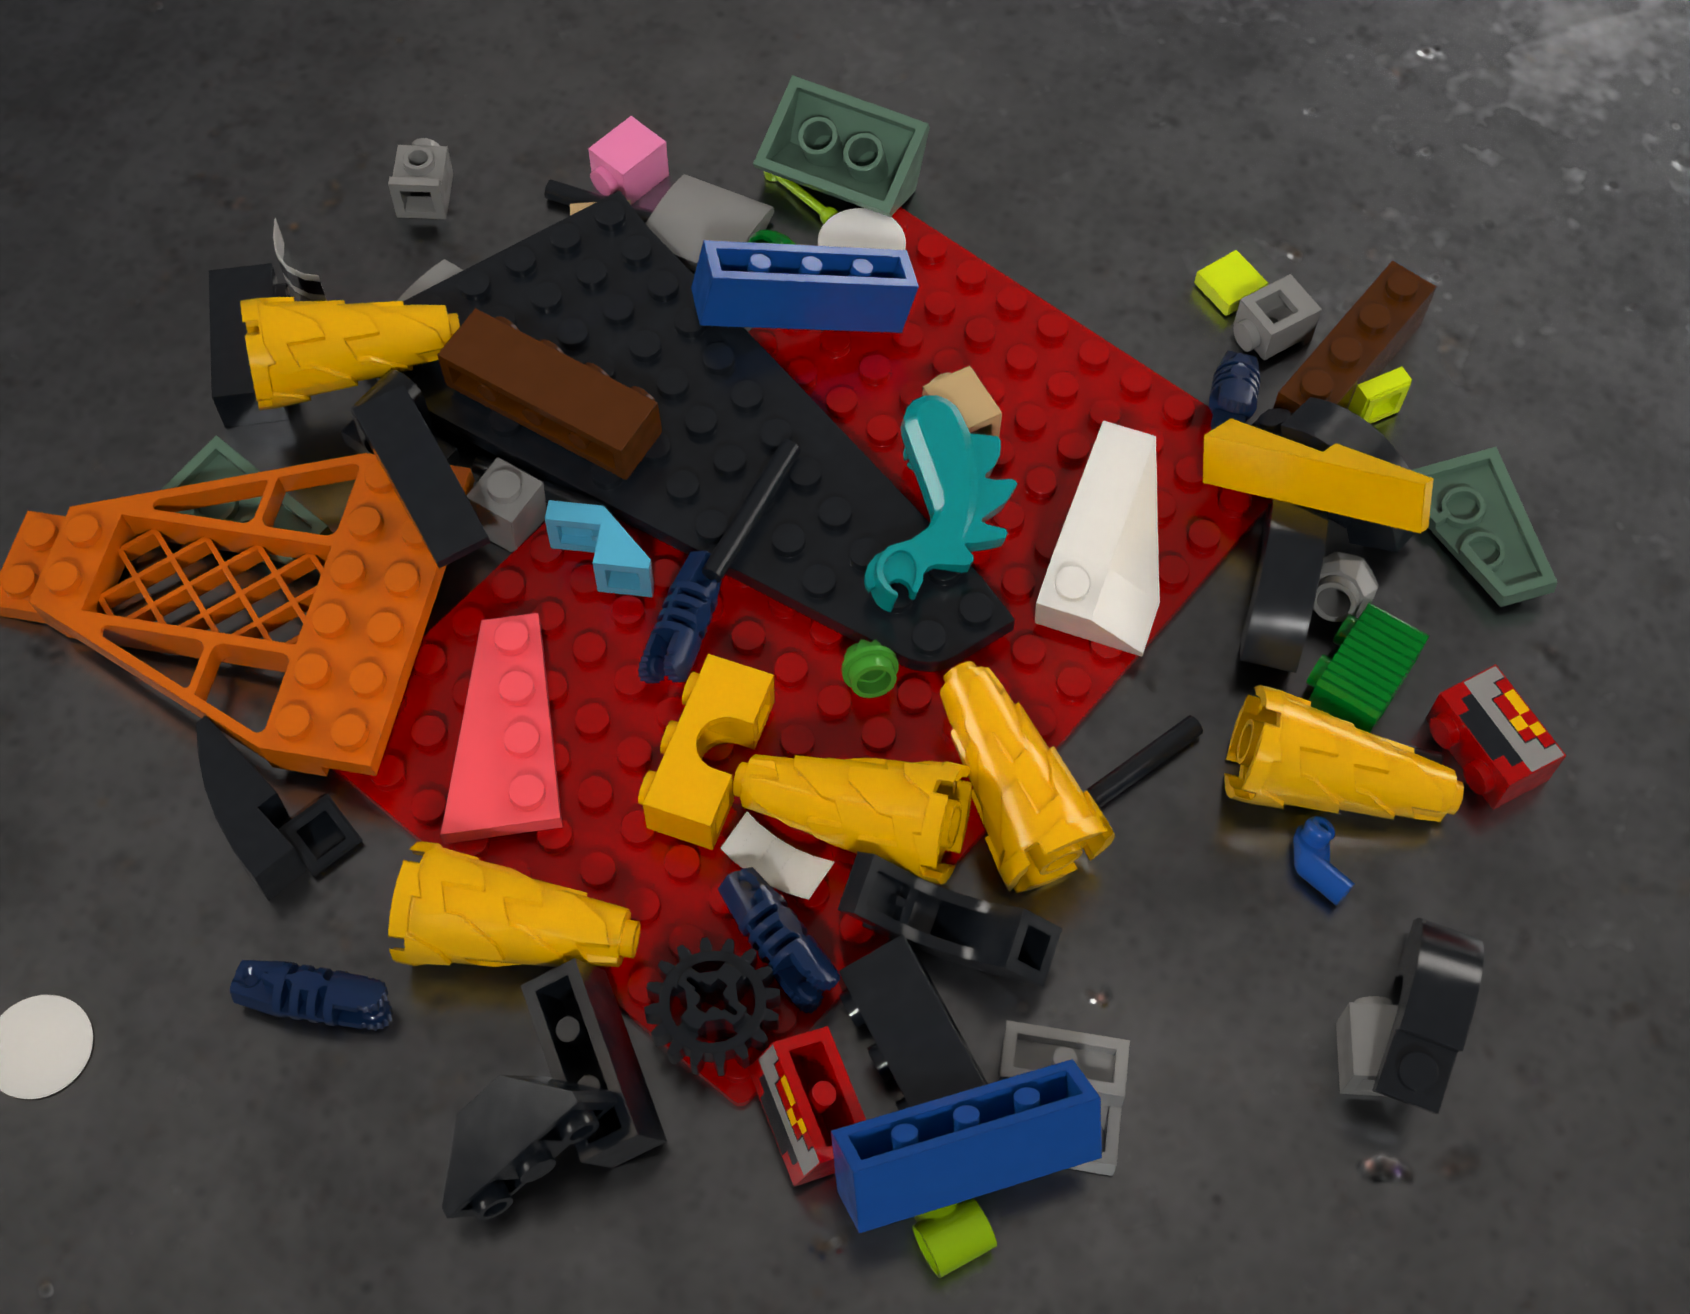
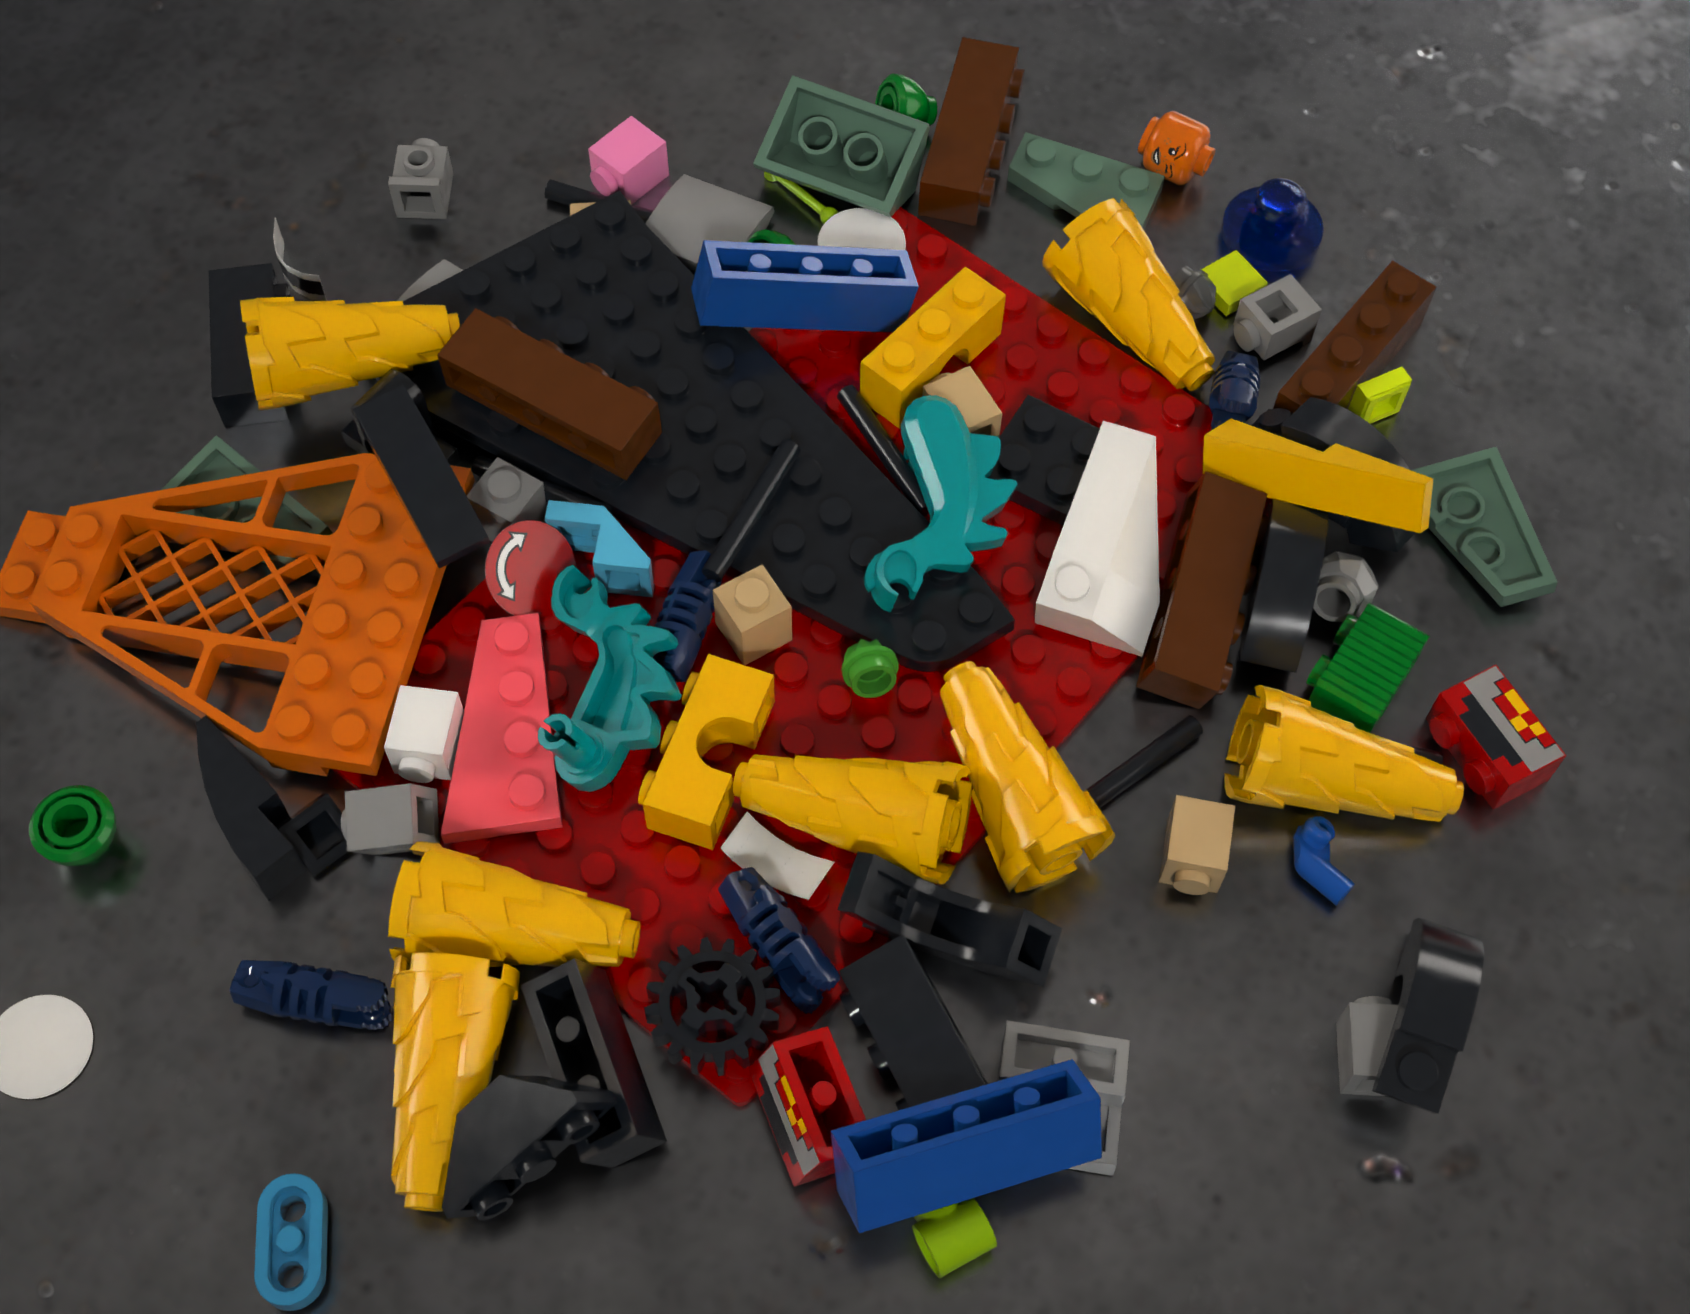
none -> green brick [29,785,116,866]
none -> dark azure plate [254,1173,328,1311]
none -> light grey brick [341,783,440,855]
none -> white brick [384,685,464,783]
none -> yellow cone [390,953,520,1212]
none -> red sticker [485,520,576,618]
none -> teal animal [538,565,682,792]
none -> tan brick [713,564,792,665]
none -> black bar [837,385,929,517]
none -> yellow arch [860,266,1006,429]
none -> green brick [875,73,937,126]
none -> reddish brown brick [918,37,1025,226]
none -> black plate [988,395,1100,526]
none -> sand green wing [1007,132,1165,230]
none -> yellow cone [1042,198,1215,391]
none -> reddish brown brick [1136,471,1269,709]
none -> orange head [1138,111,1216,185]
none -> tan brick [1159,795,1235,895]
none -> dark grey plate [1172,266,1216,319]
none -> clear blue plate [1221,178,1324,271]

